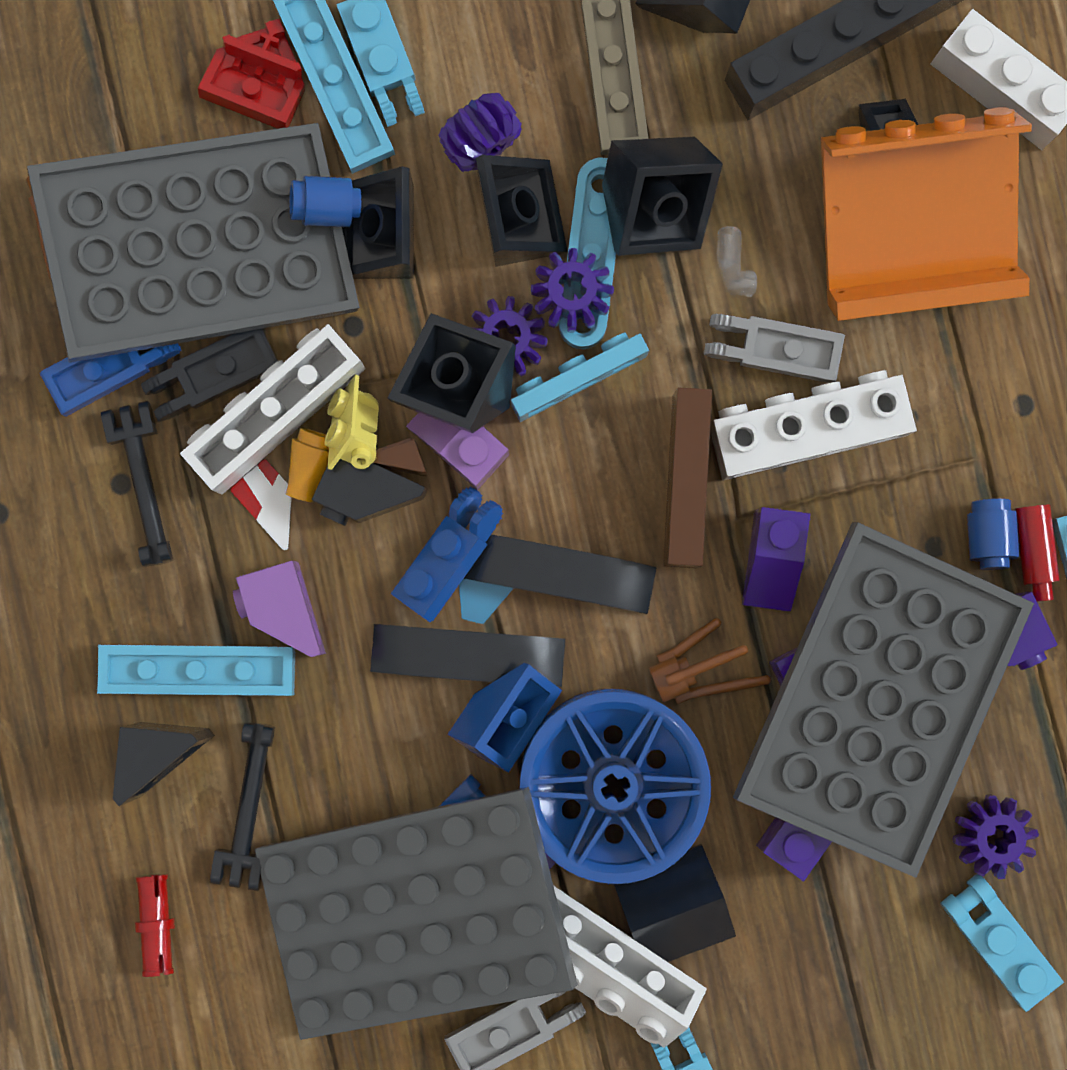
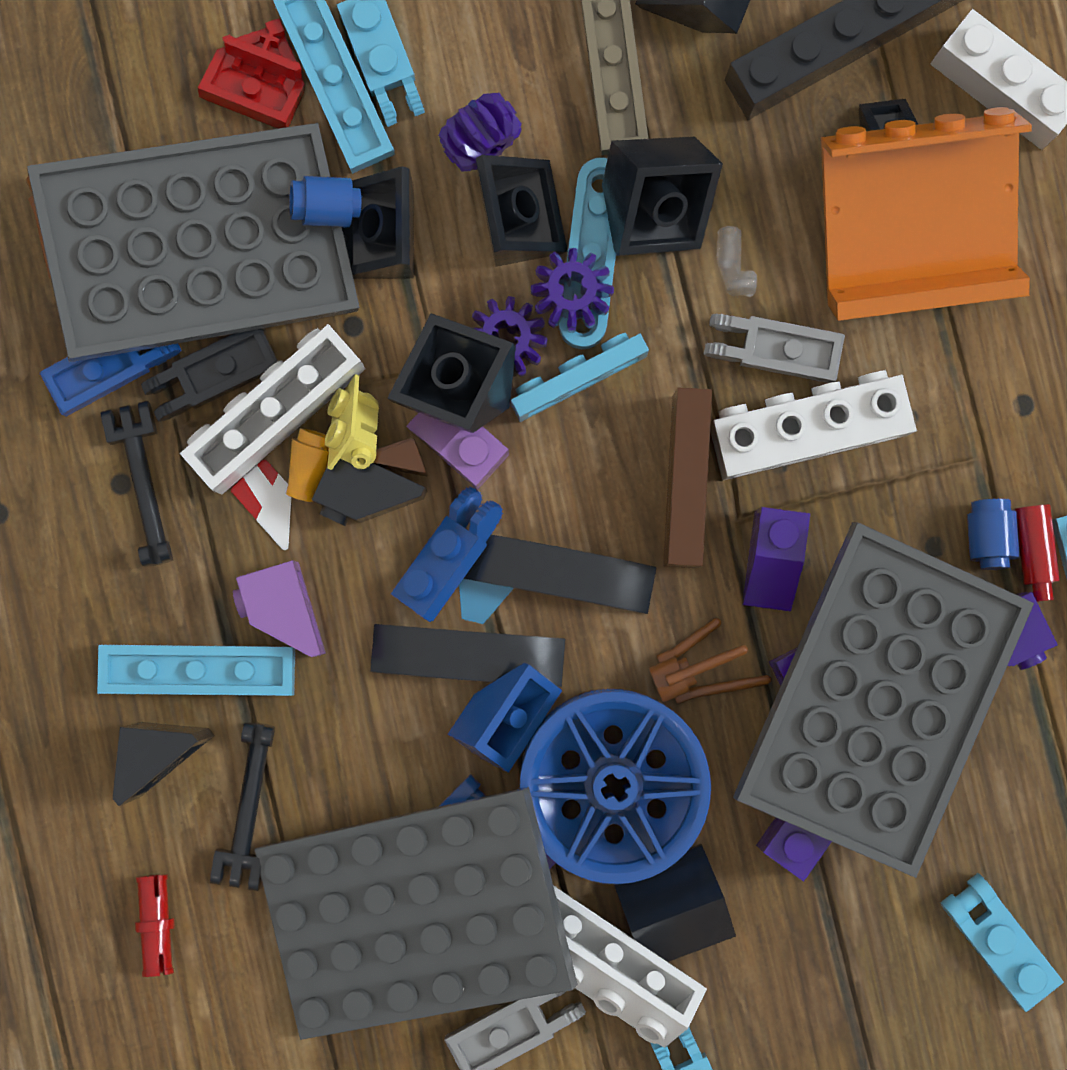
dark purple gear [952,794,1039,879] -> none

